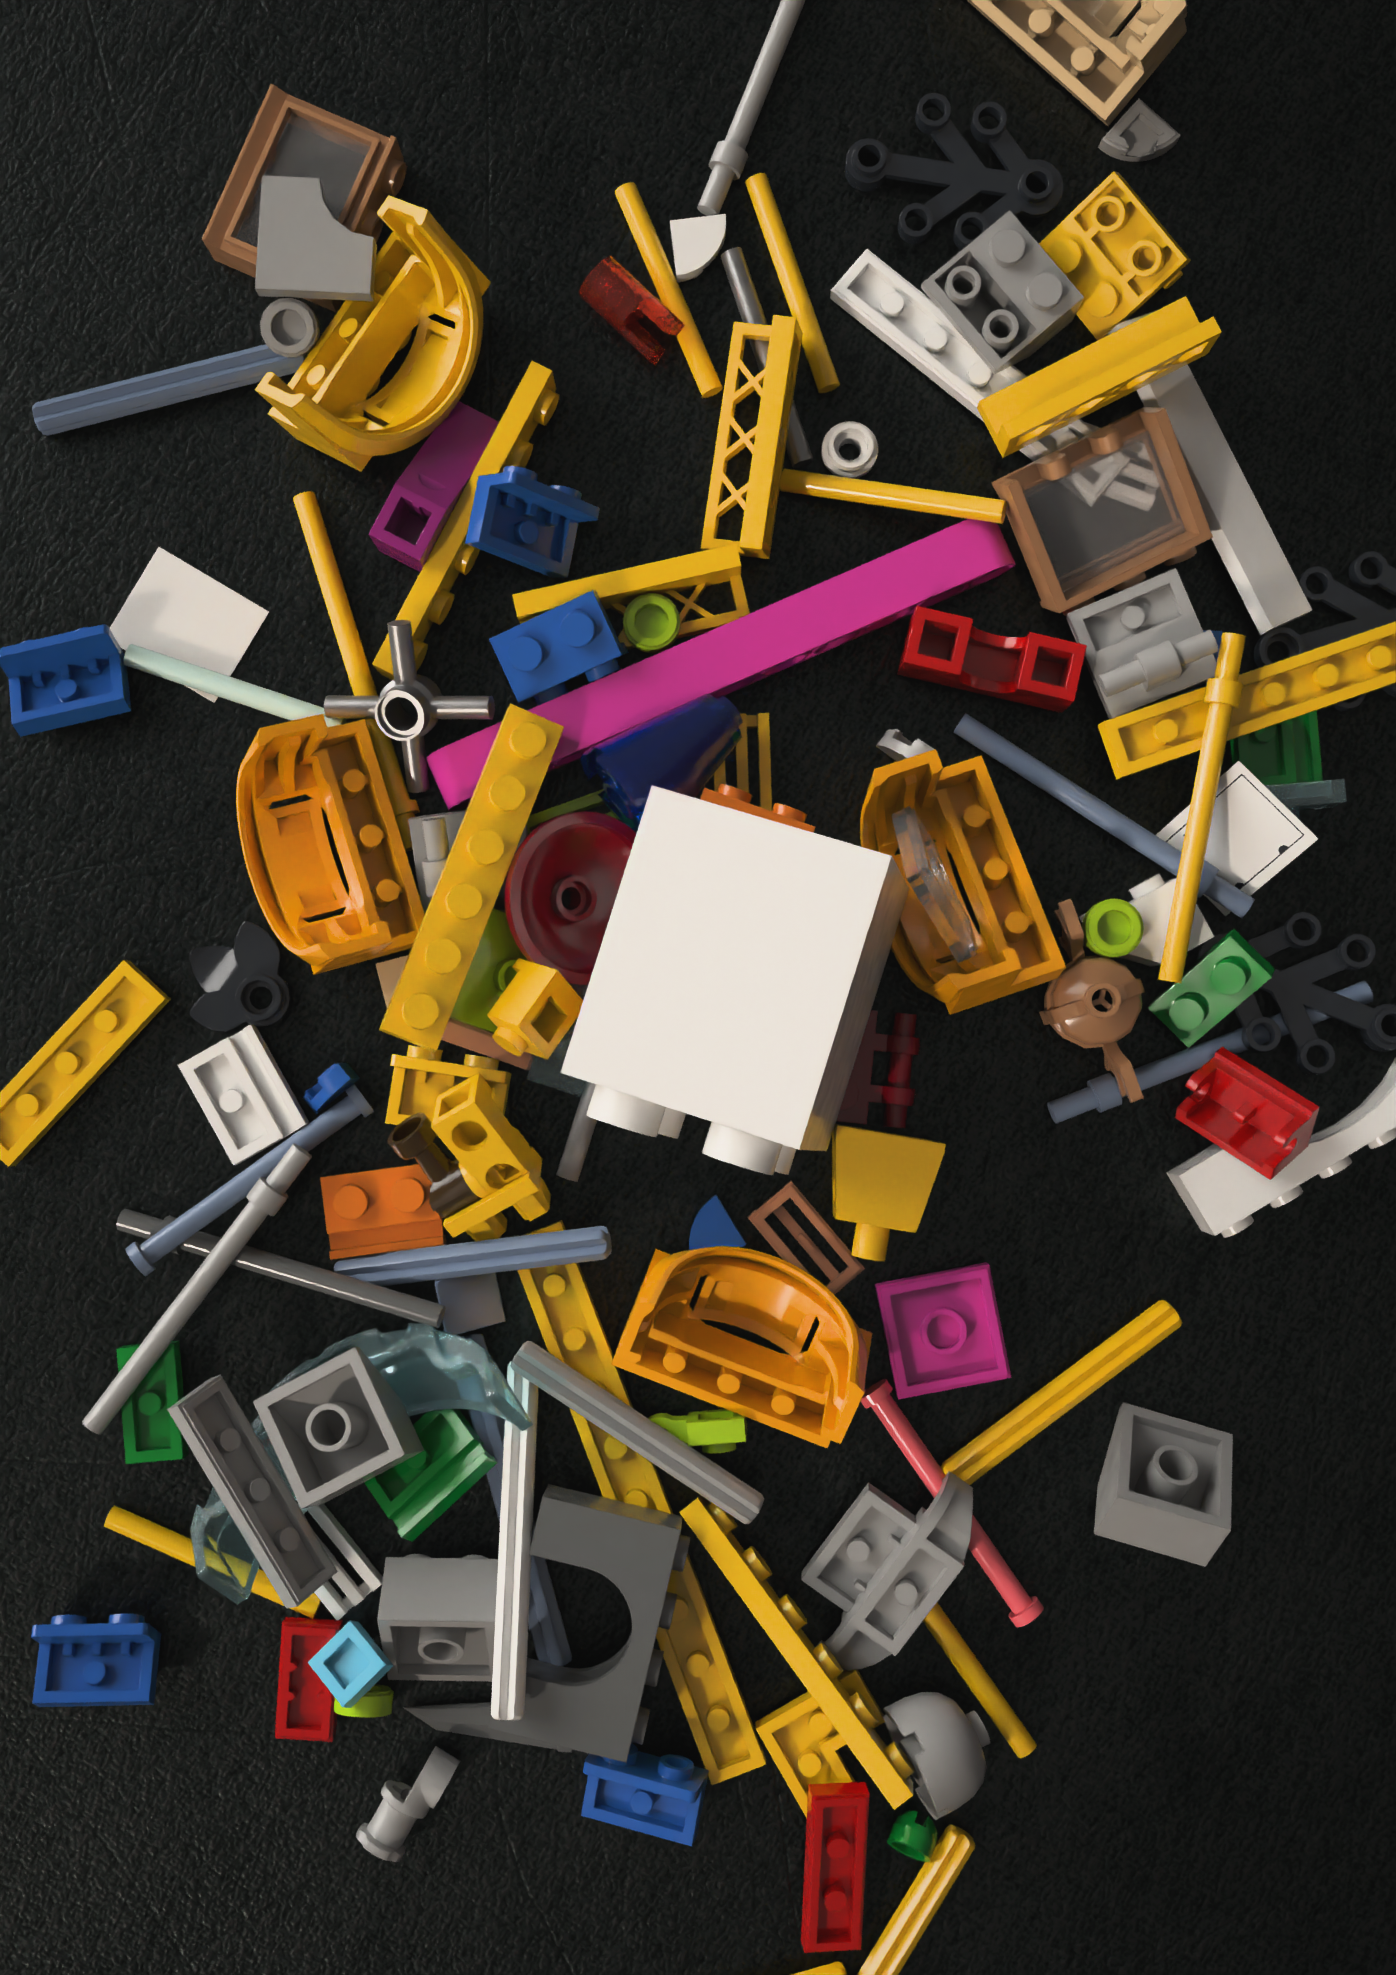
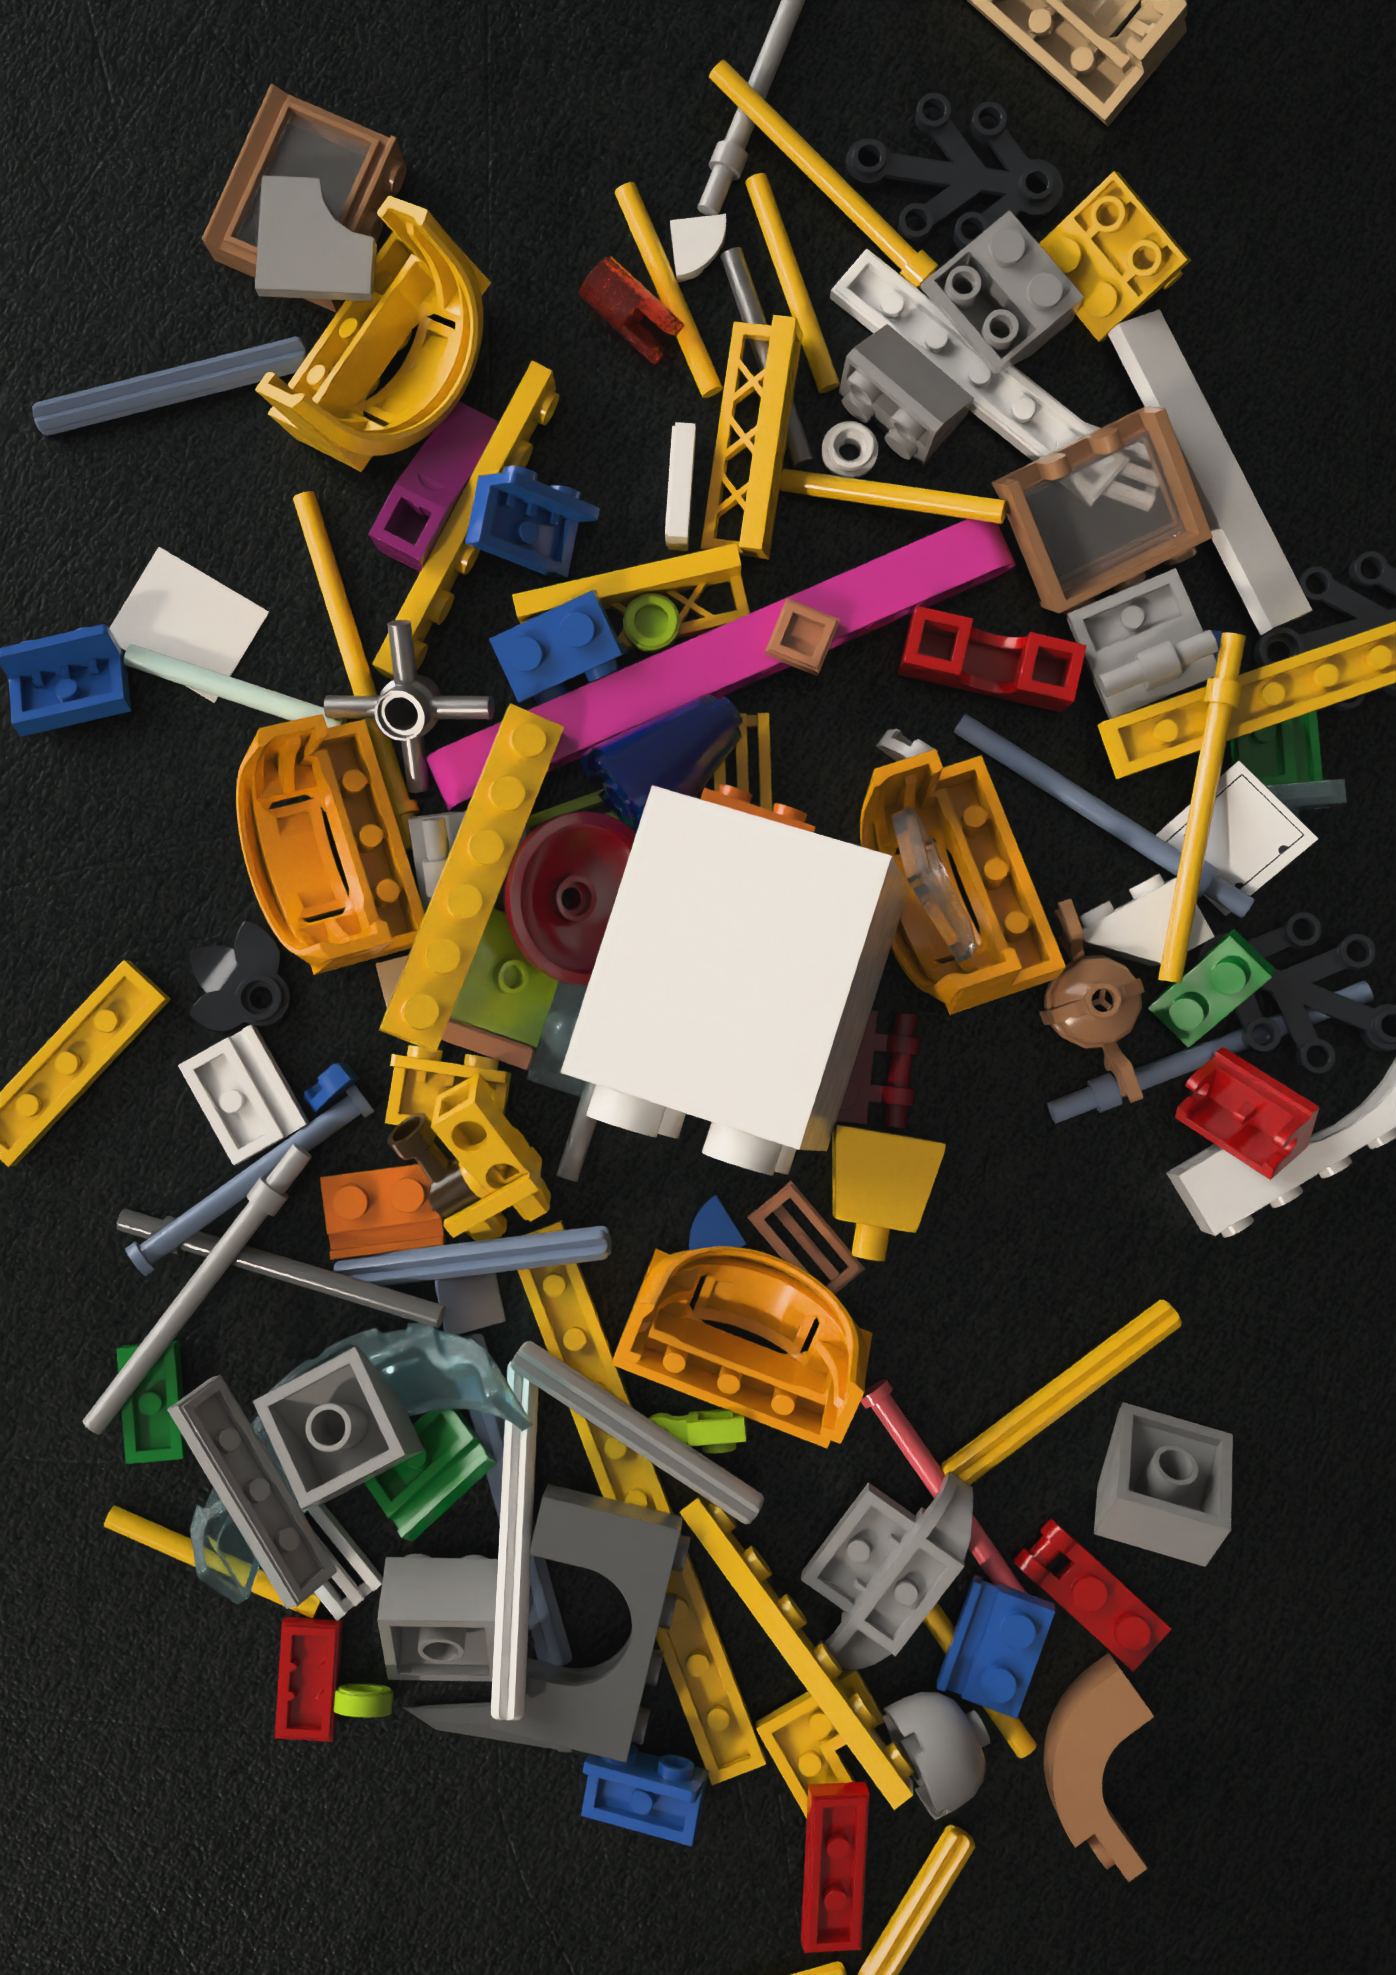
blue bracket [31,1614,161,1707] -> none
light grey tile [260,298,320,358] -> none
medium azure tile [308,1620,394,1708] -> none
light grey connector [356,1746,460,1862] -> none
yellow brick [487,958,583,1060] -> none
dark pink plate [875,1262,1011,1399] -> none
green hinge [887,1810,938,1862] -> none
yellow fence [977,296,1222,458] -> none
lime tile [1082,899,1144,958] -> none
light grey tile [1098,99,1181,162] -> none
none -> white tile [665,422,696,551]
none -> yellow bar [709,59,939,295]
none -> nougat tile [764,598,840,676]
none -> light grey slope [839,324,974,465]
none -> blue plate [937,1574,1055,1719]
none -> red plate [1013,1518,1171,1671]
none -> medium nougat arch [1043,1653,1154,1882]

